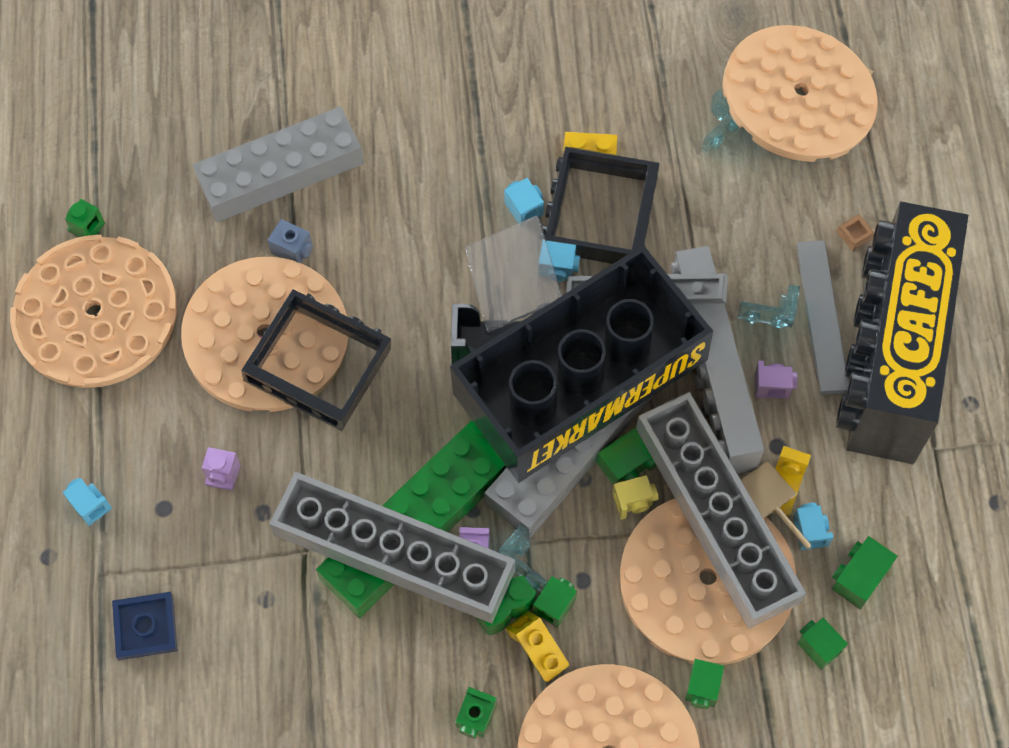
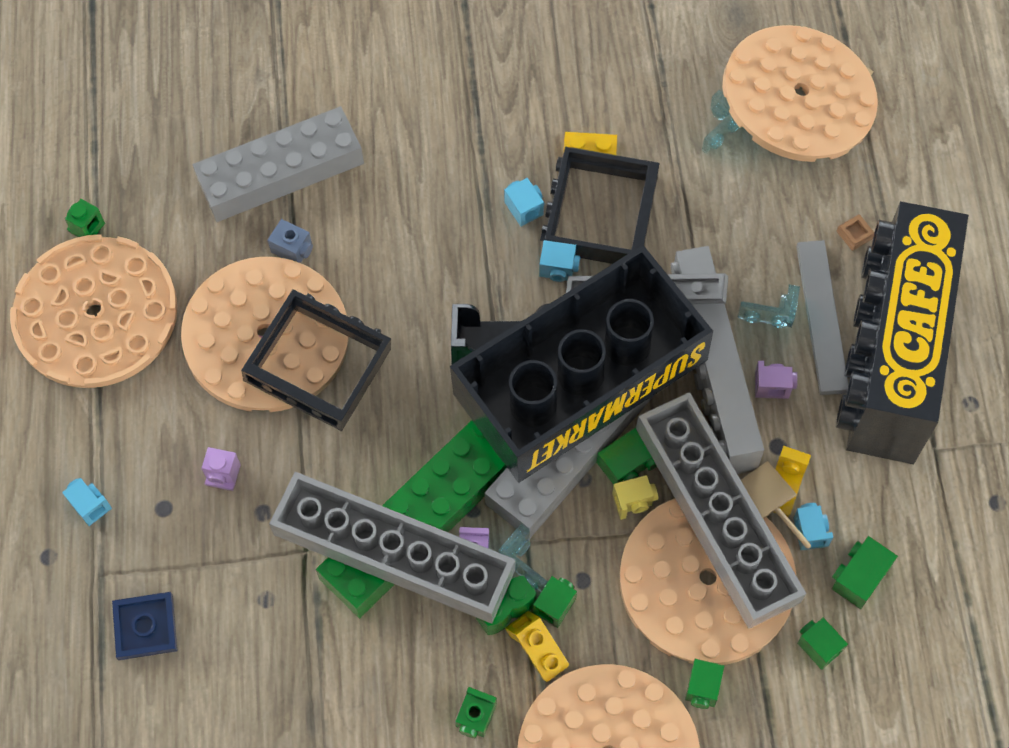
clear piece [464,216,562,332] -> none

